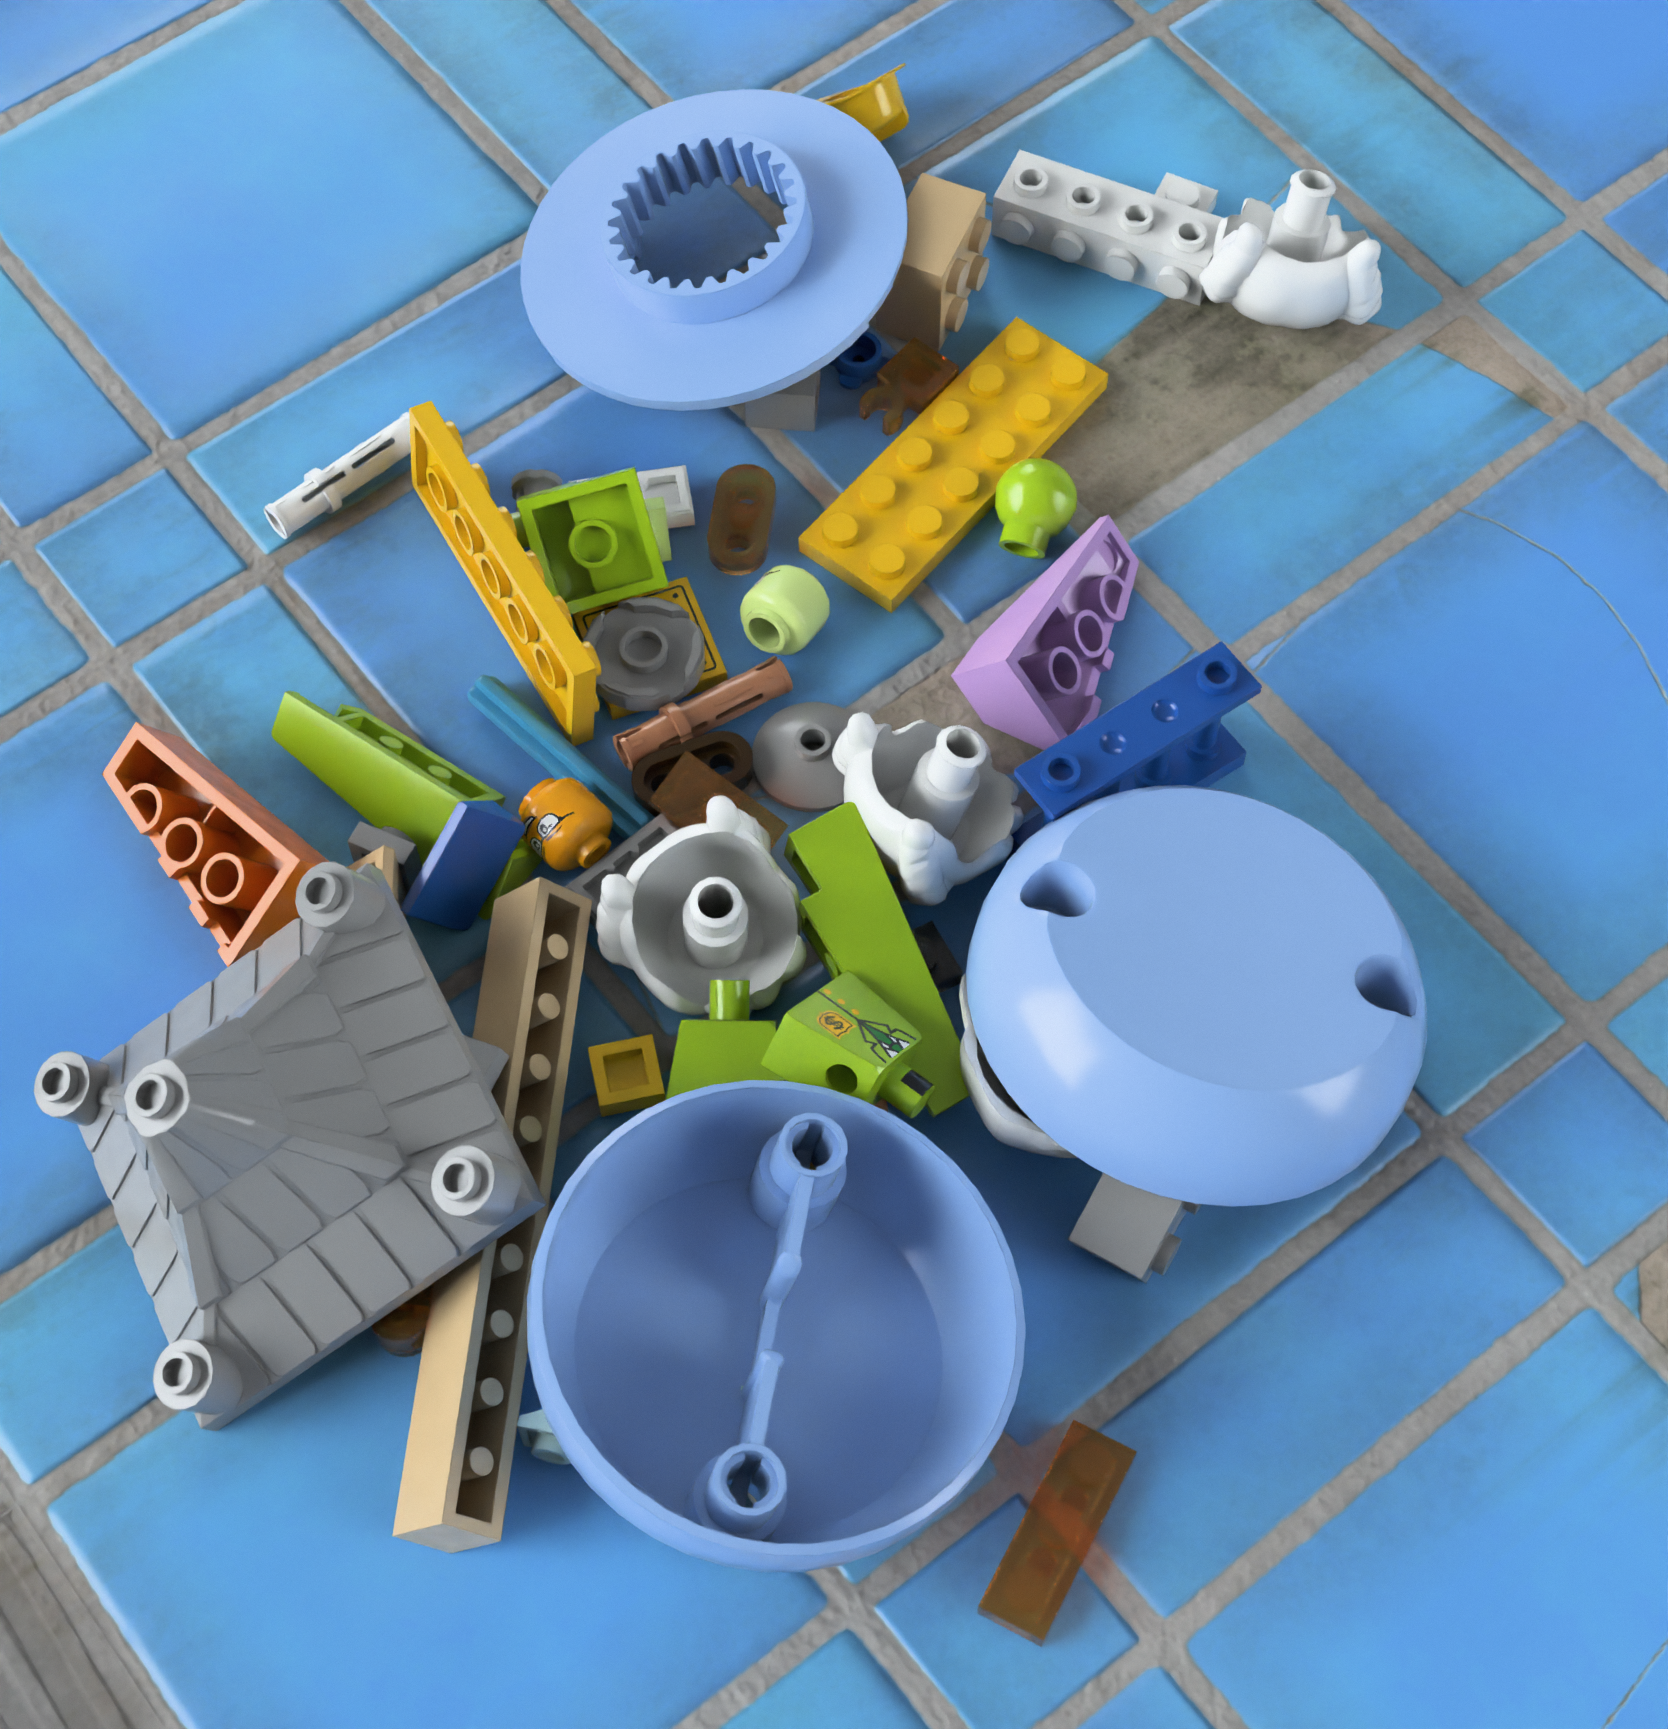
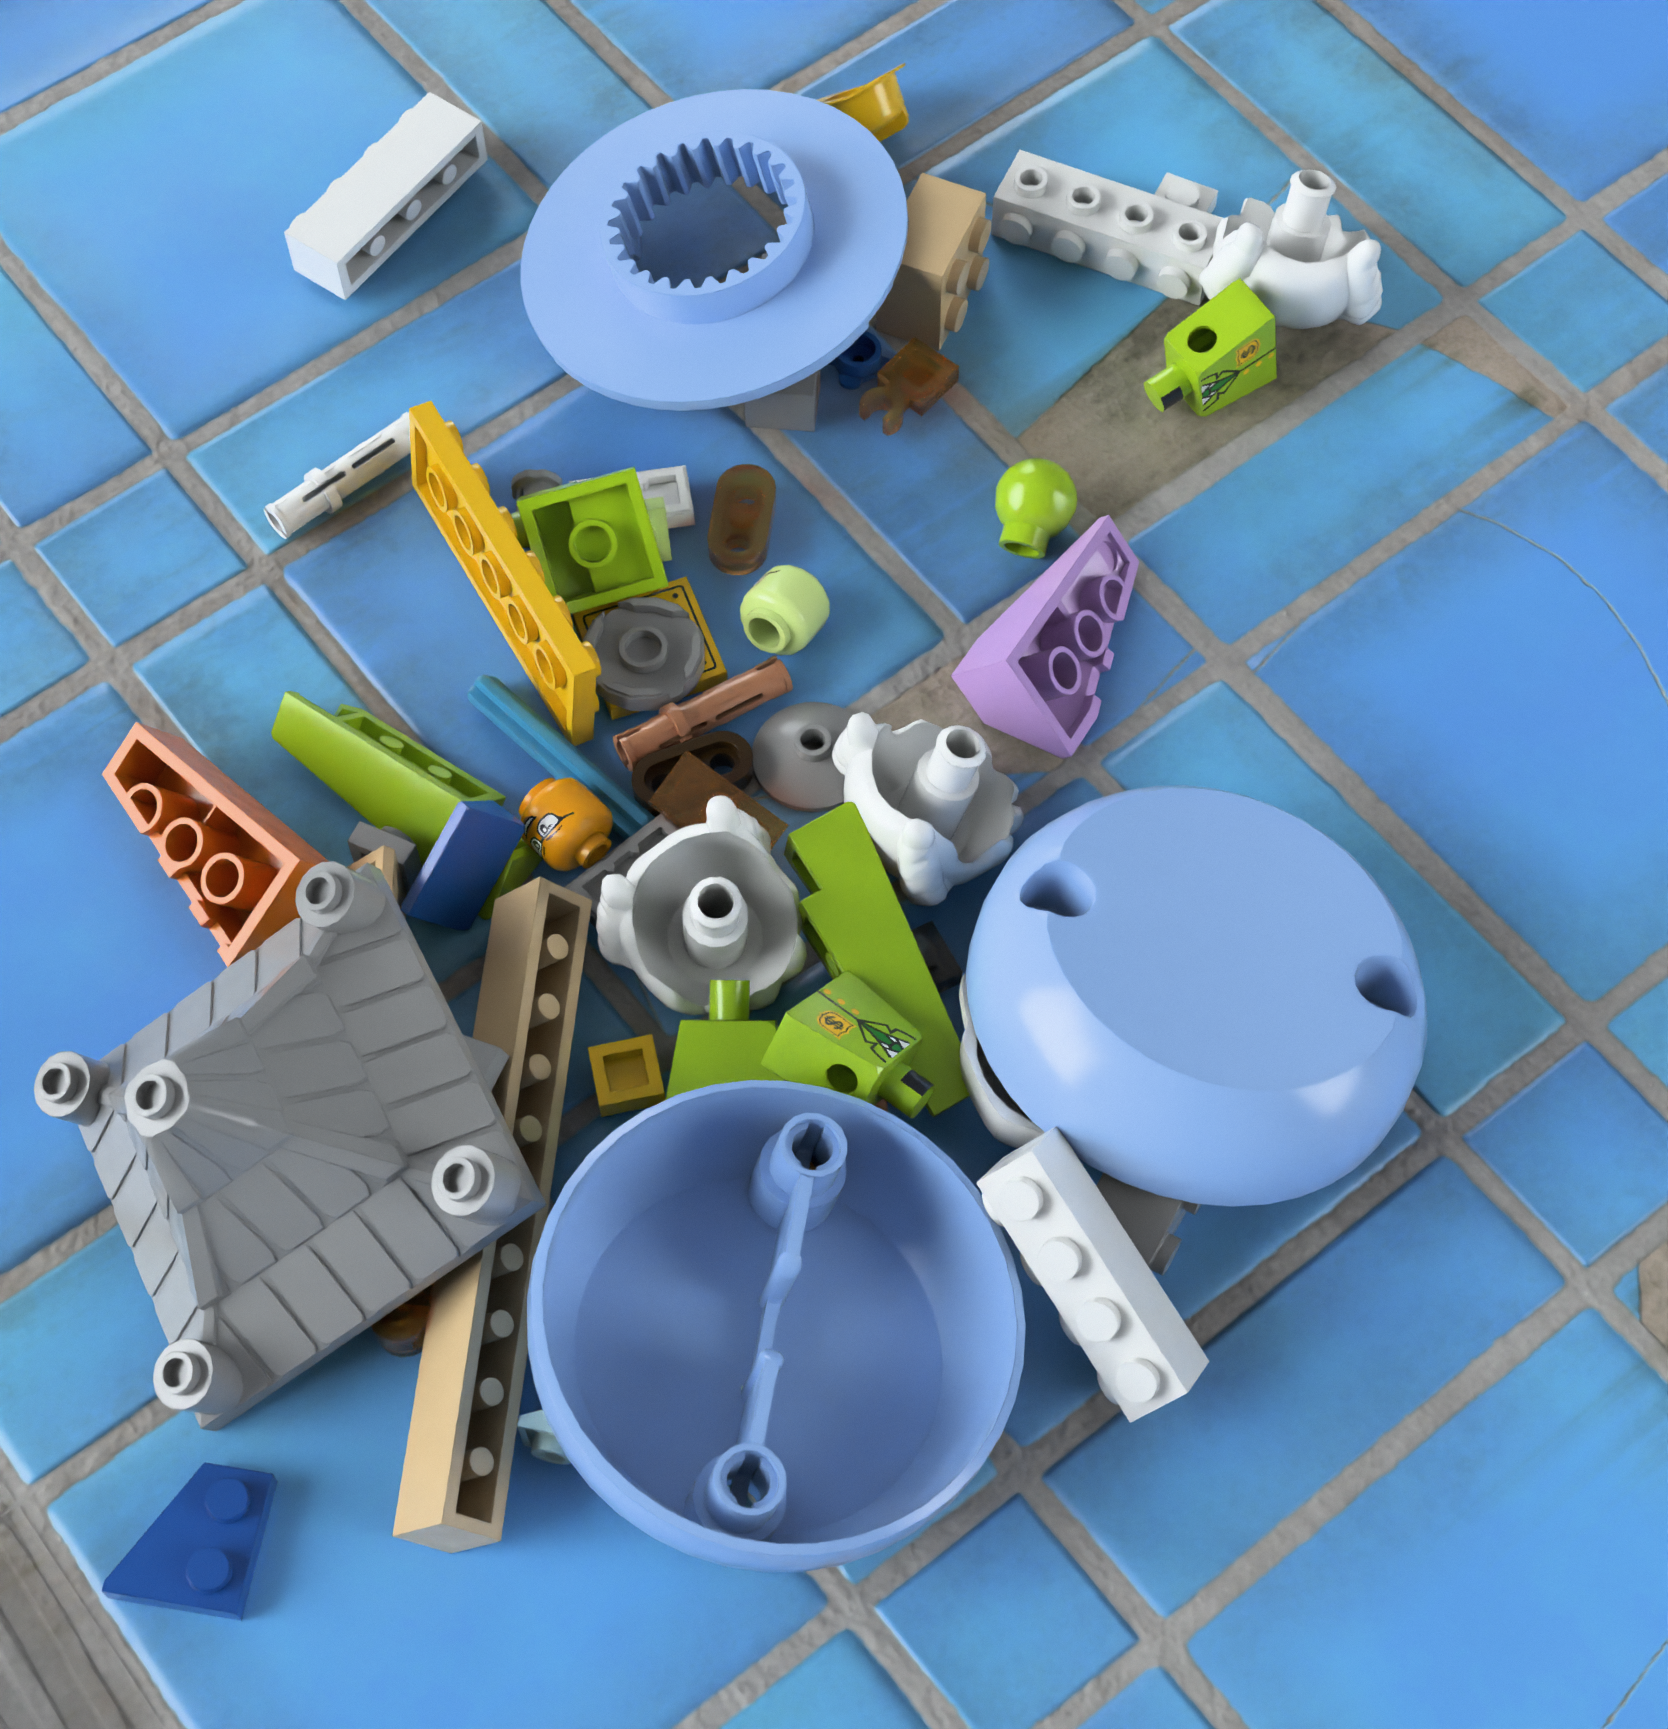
yellow plate [798,317,1108,613] -> none
clear orange plate [977,1419,1137,1647] -> none
blue fence [1011,641,1262,853] -> none
none -> blue wing [102,1462,278,1621]
none -> white brick [284,92,488,301]
none -> white brick [976,1126,1209,1423]
none -> lime torso [1144,278,1277,417]

